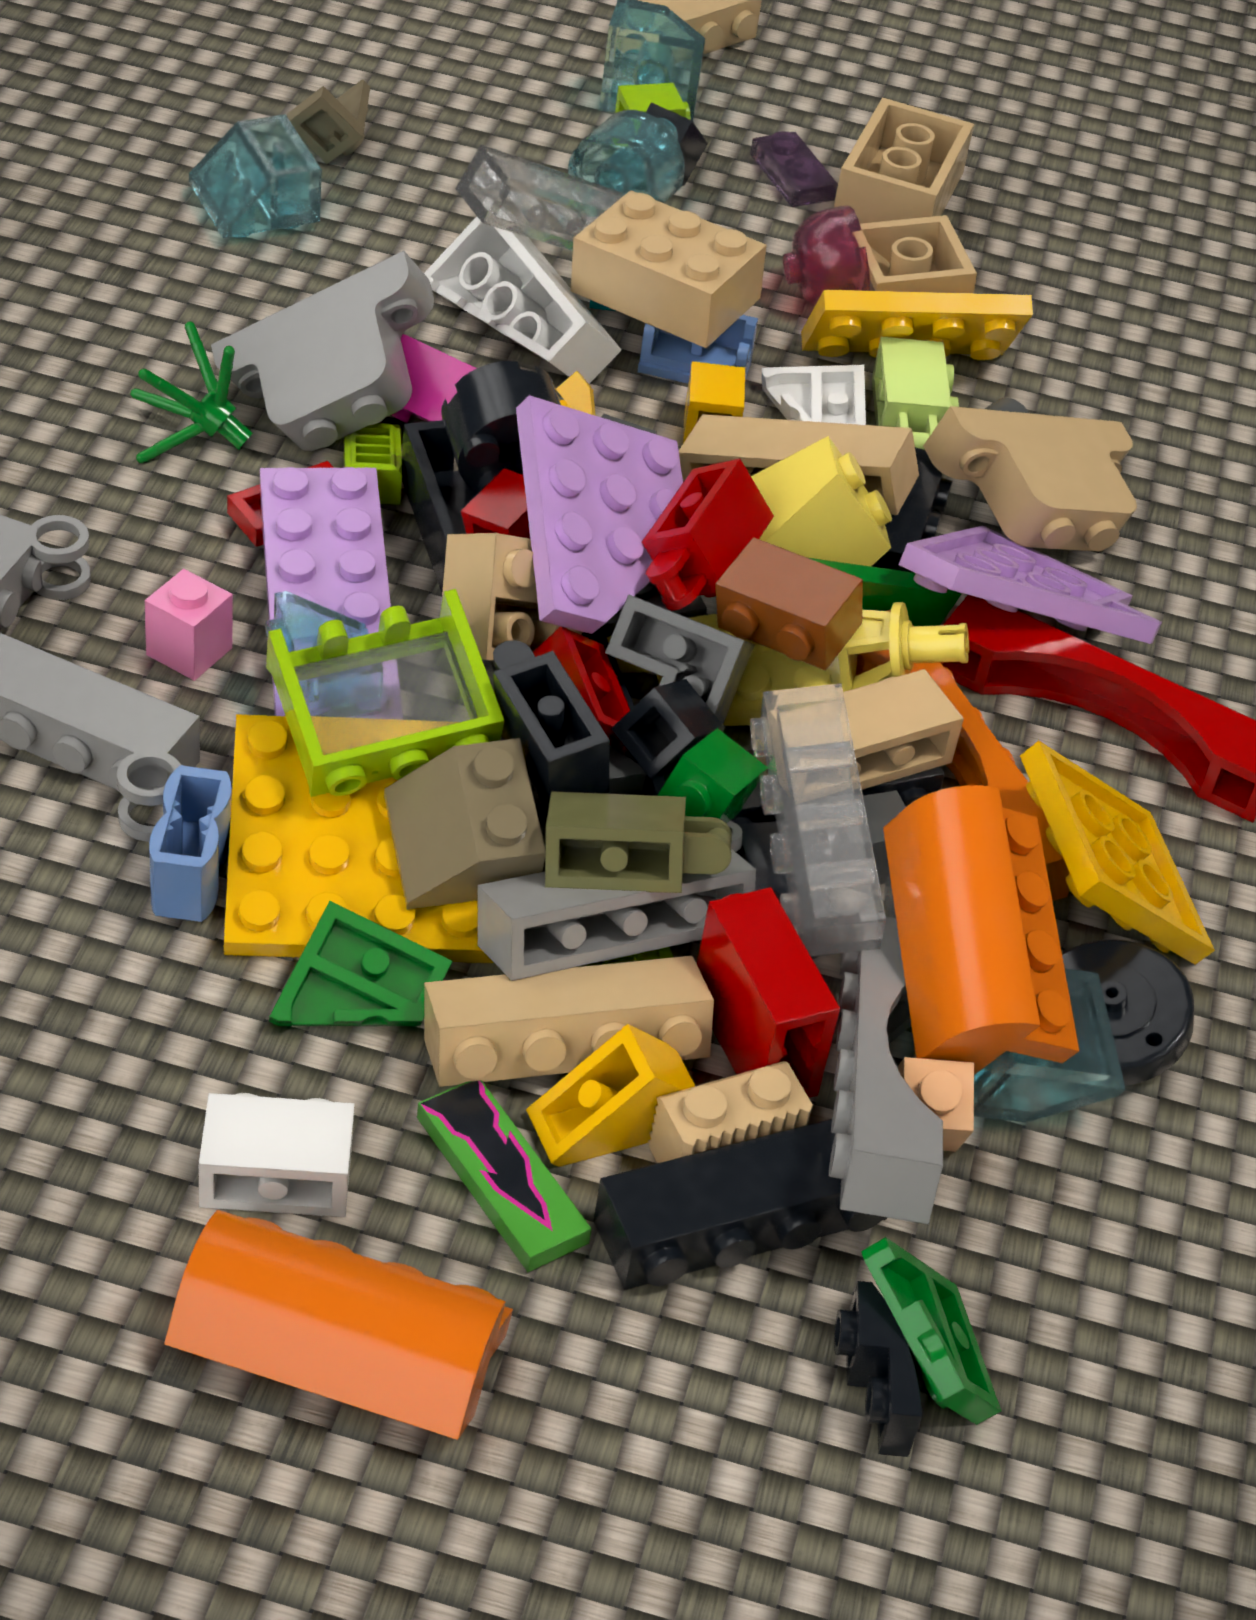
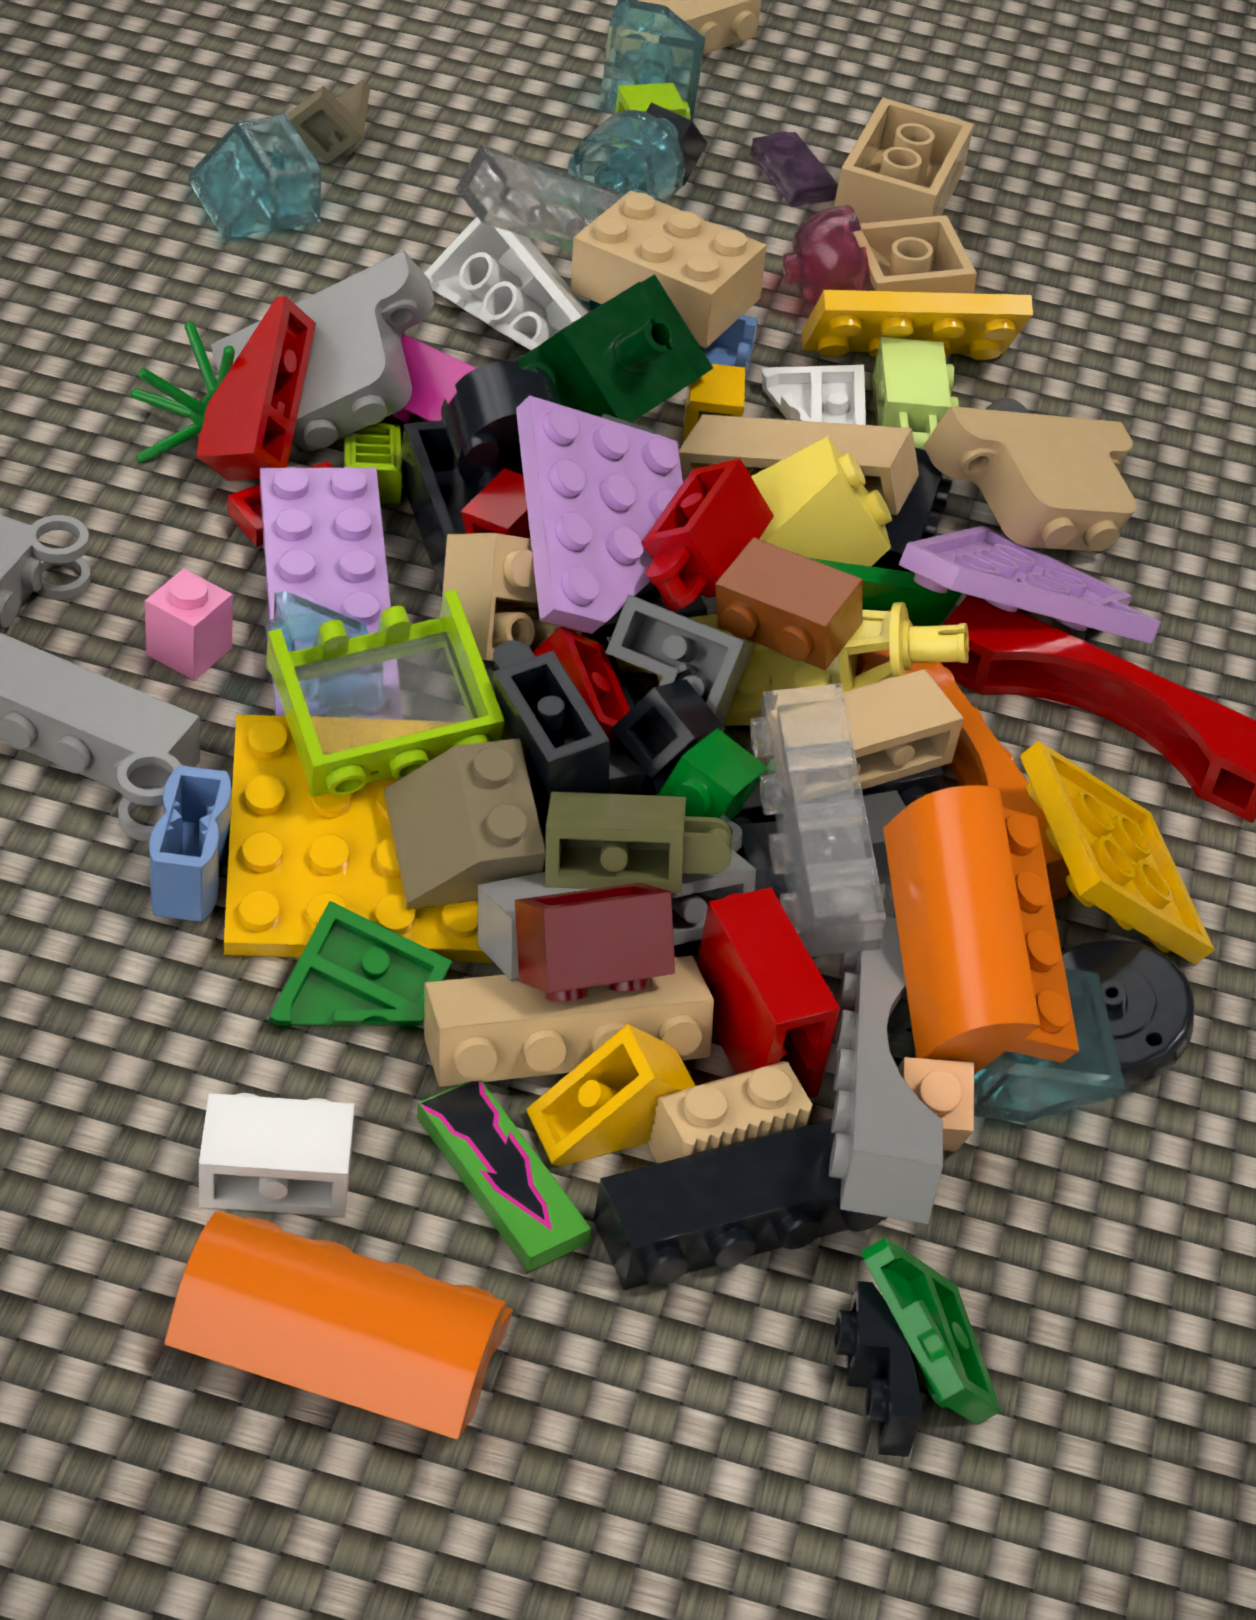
none -> red slope [196,296,316,481]
none -> dark red piece [514,882,675,1001]
none -> dark green brick [515,274,713,423]

